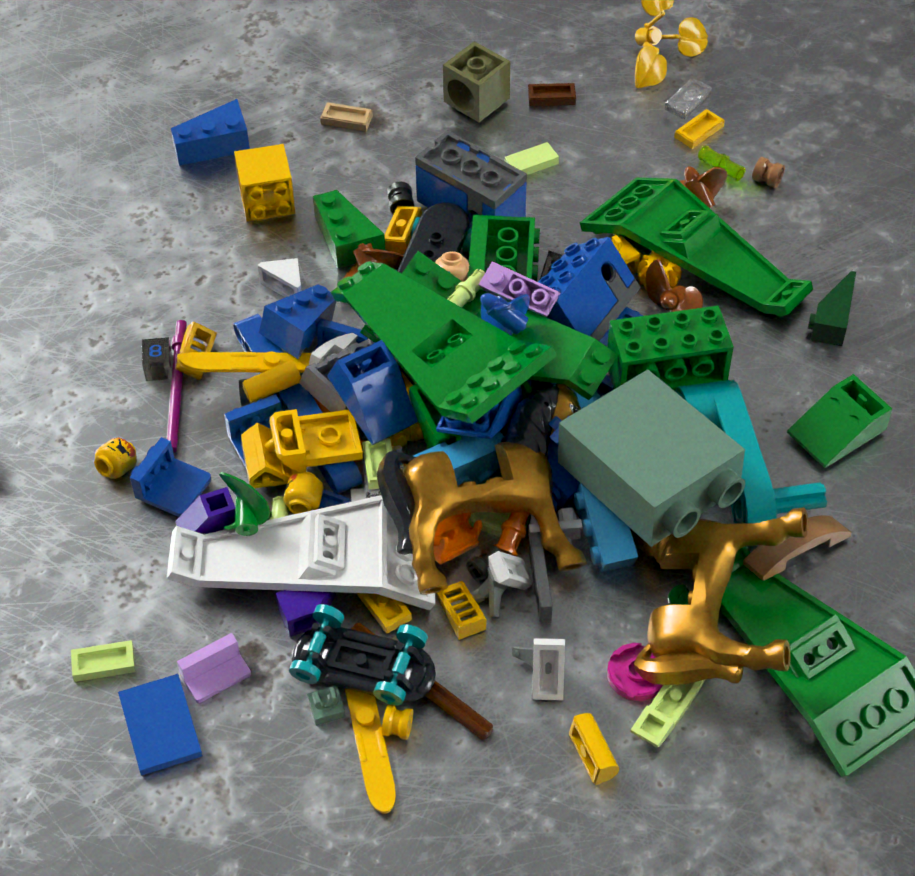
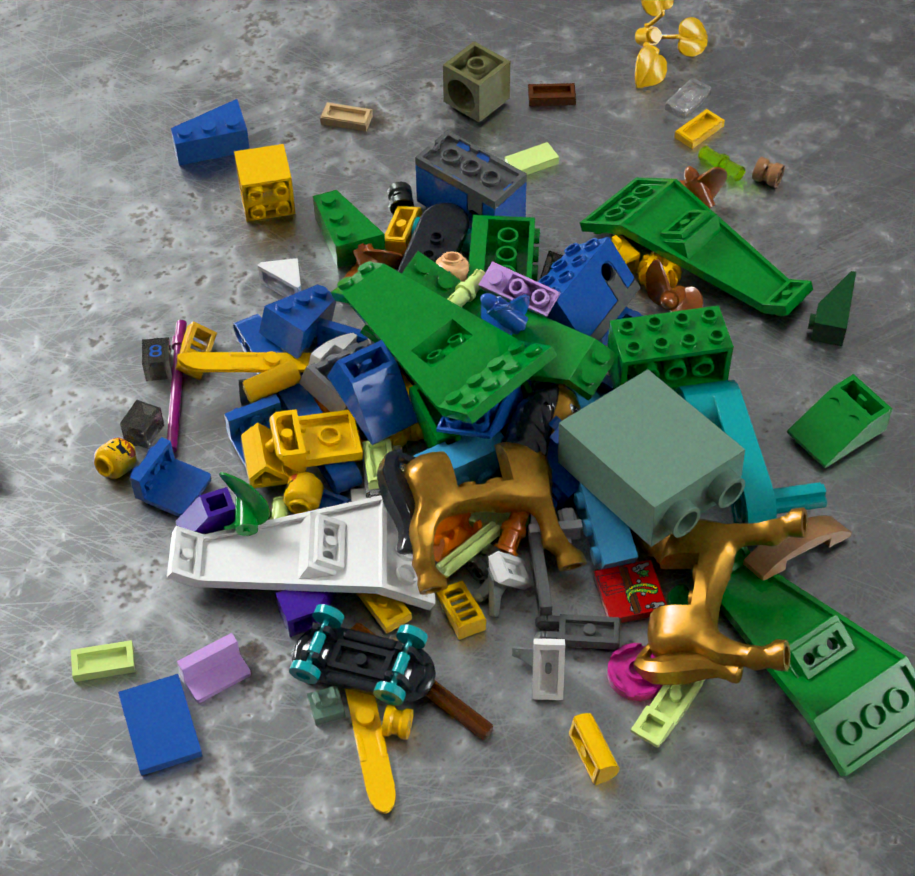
none -> clear smoke brick [120,400,164,449]
none -> yellowish green axle [436,521,501,578]
none -> dark grey hinge [534,614,620,650]
none -> red tile [593,560,667,623]

